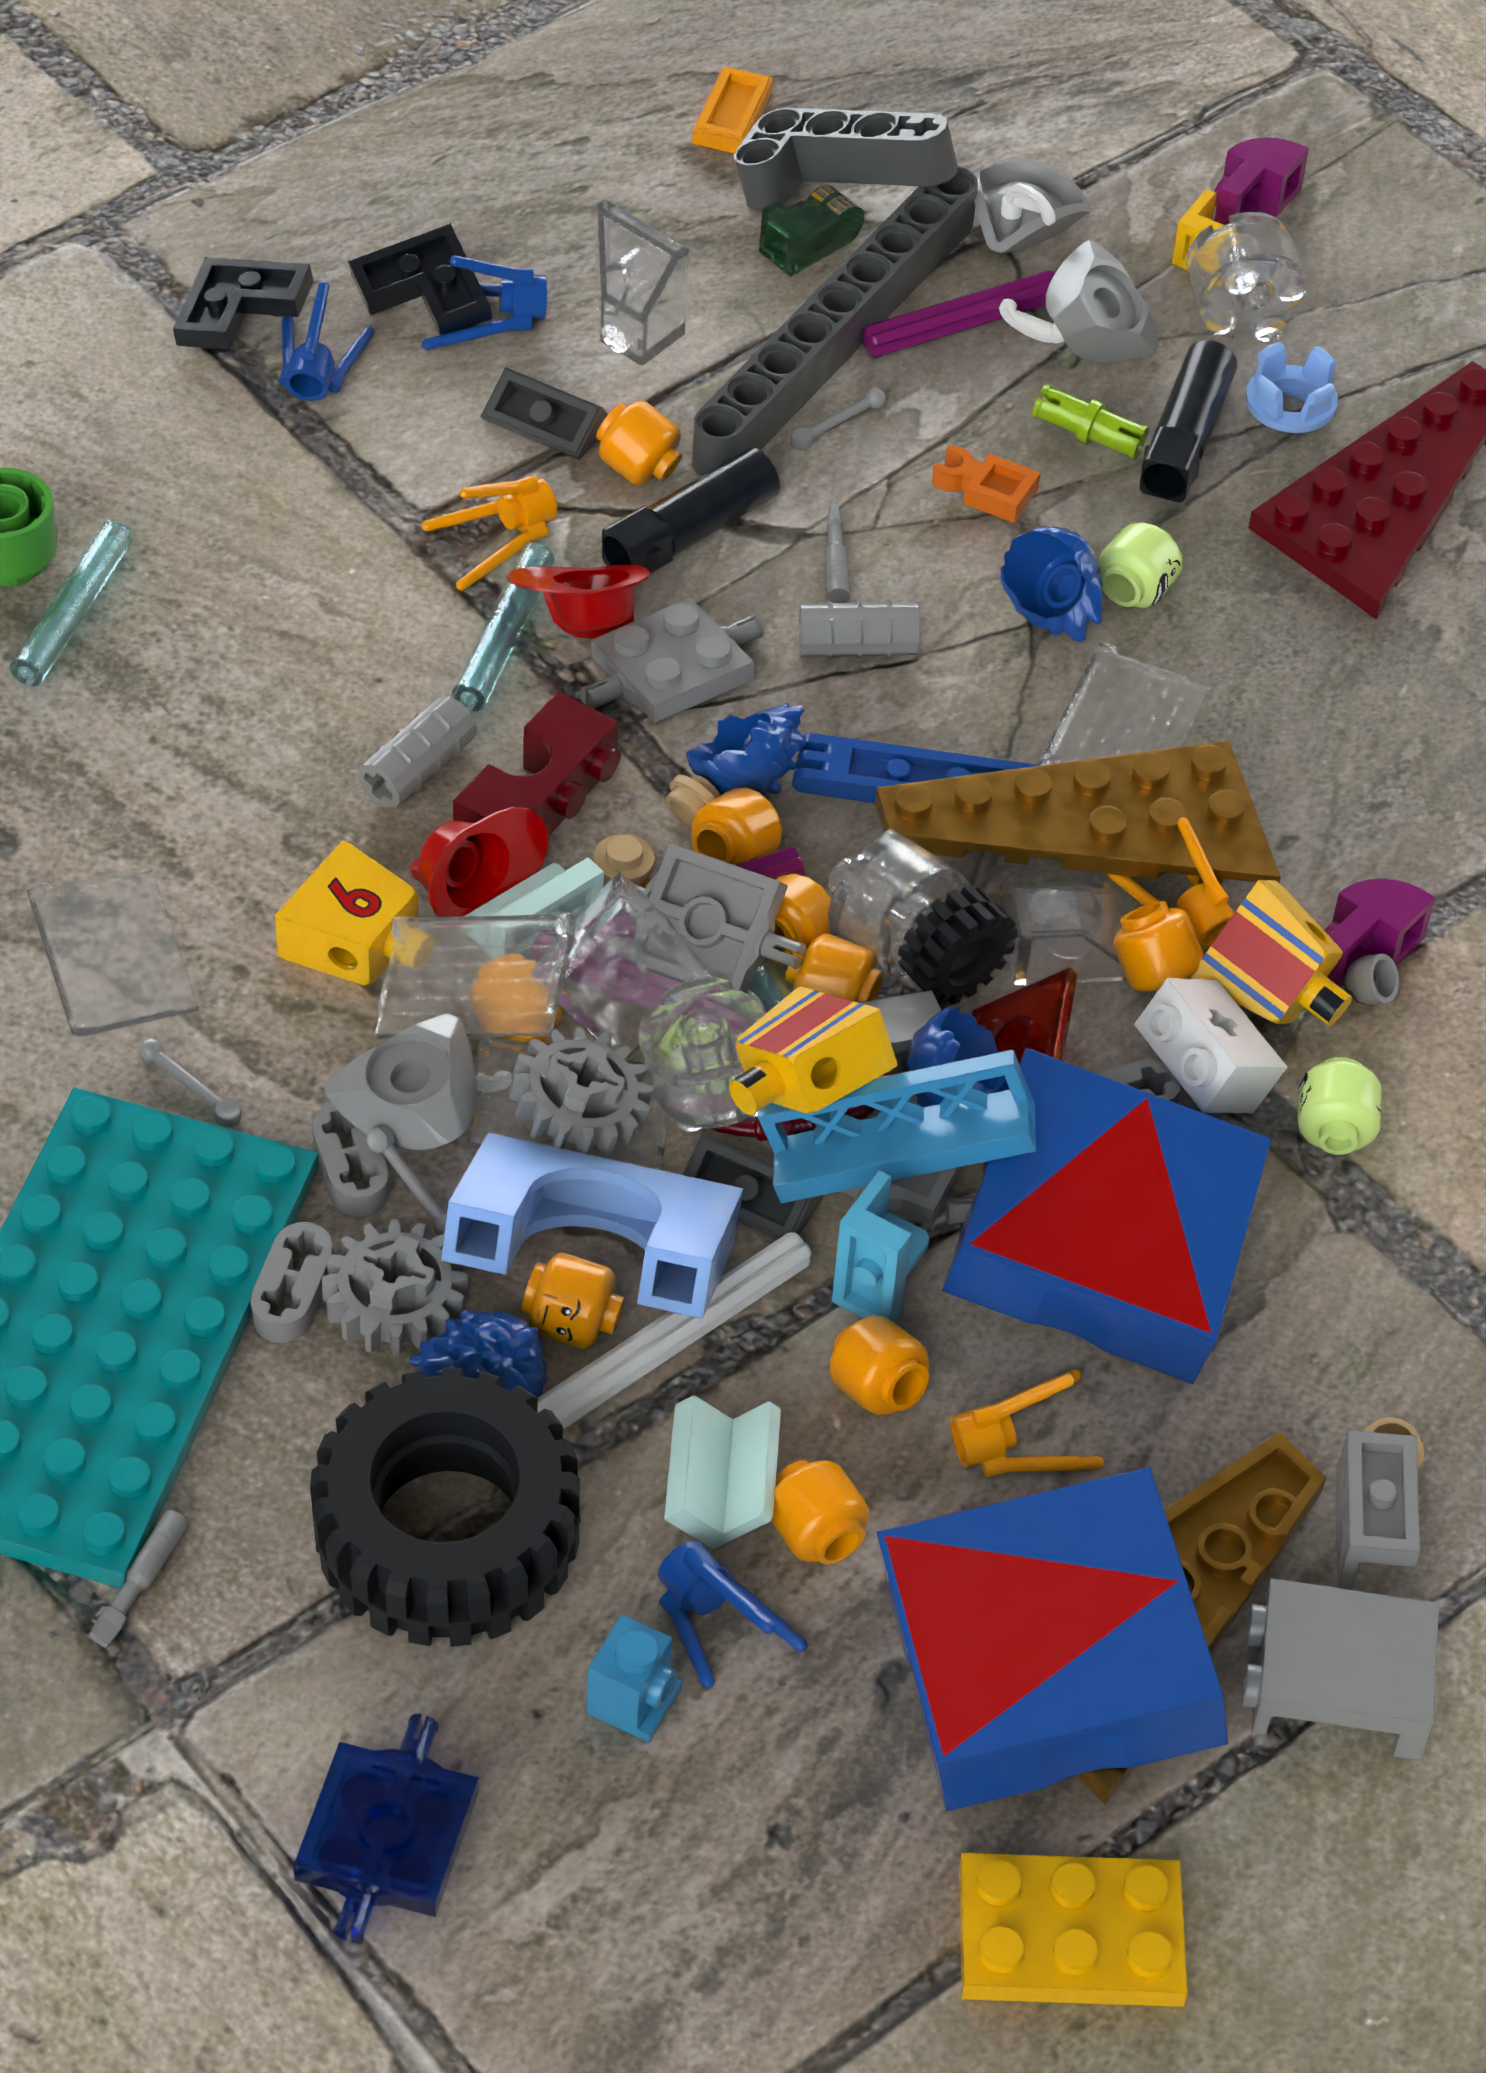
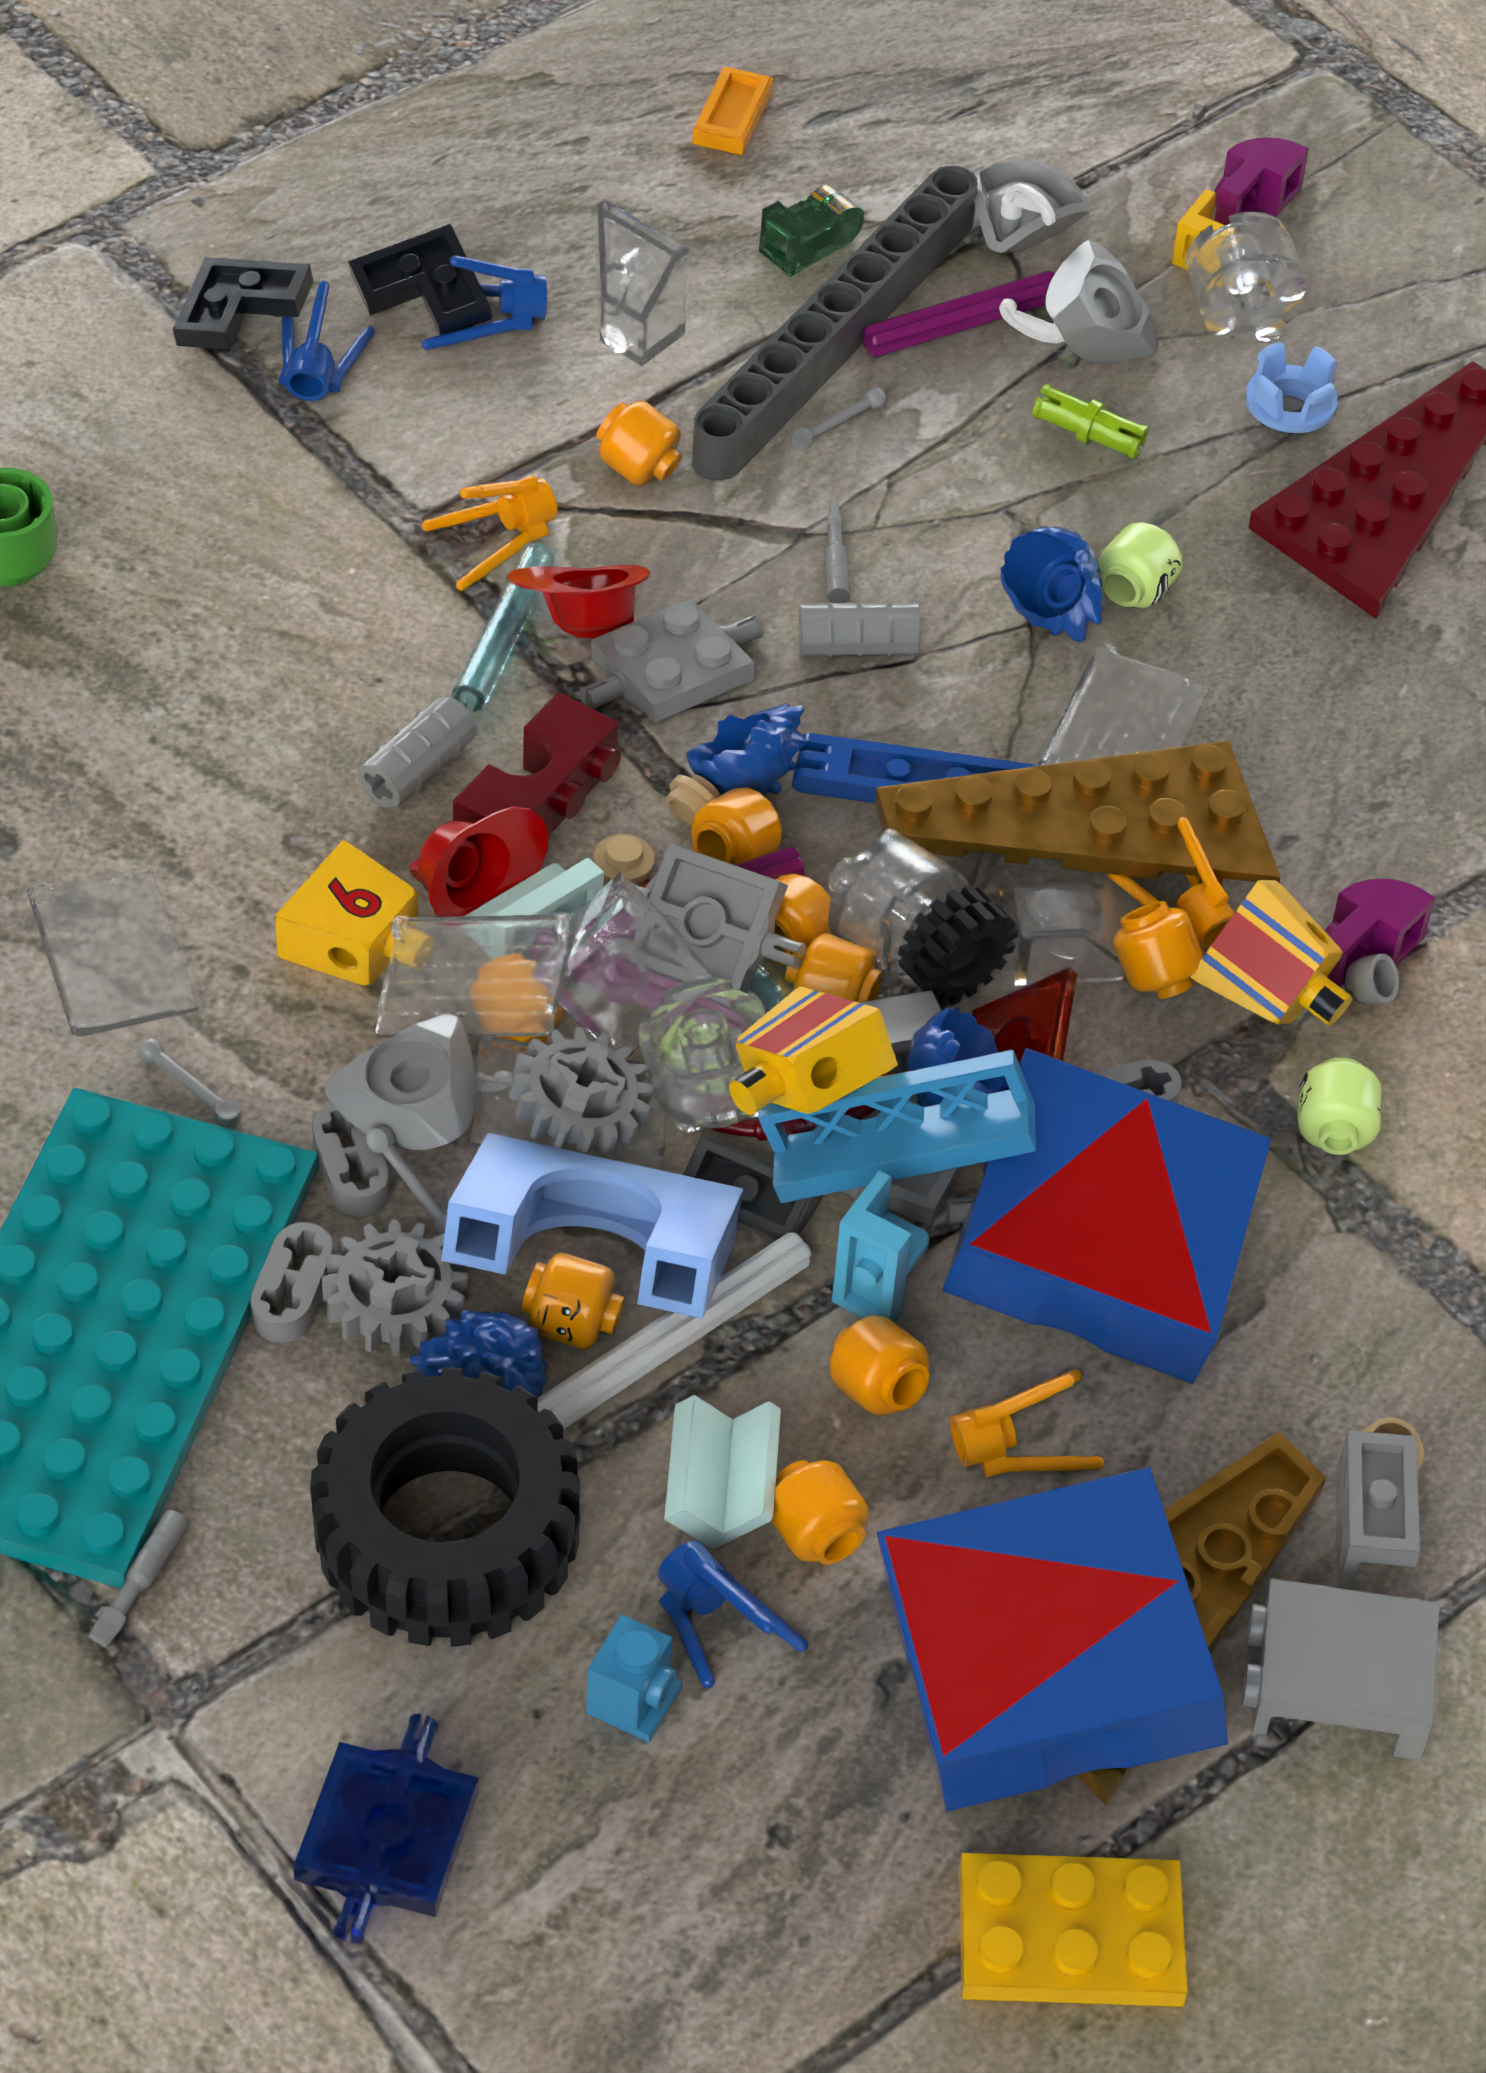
clear light blue piece [10,520,133,687] -> none
dark grey slope [480,367,608,460] -> none
black piece [602,448,780,574] -> none
dark grey beam [734,108,958,210] -> none
orange plate [932,445,1041,523] -> none
white brick [1134,978,1287,1113] -> none
black piece [1139,340,1238,502] -> none

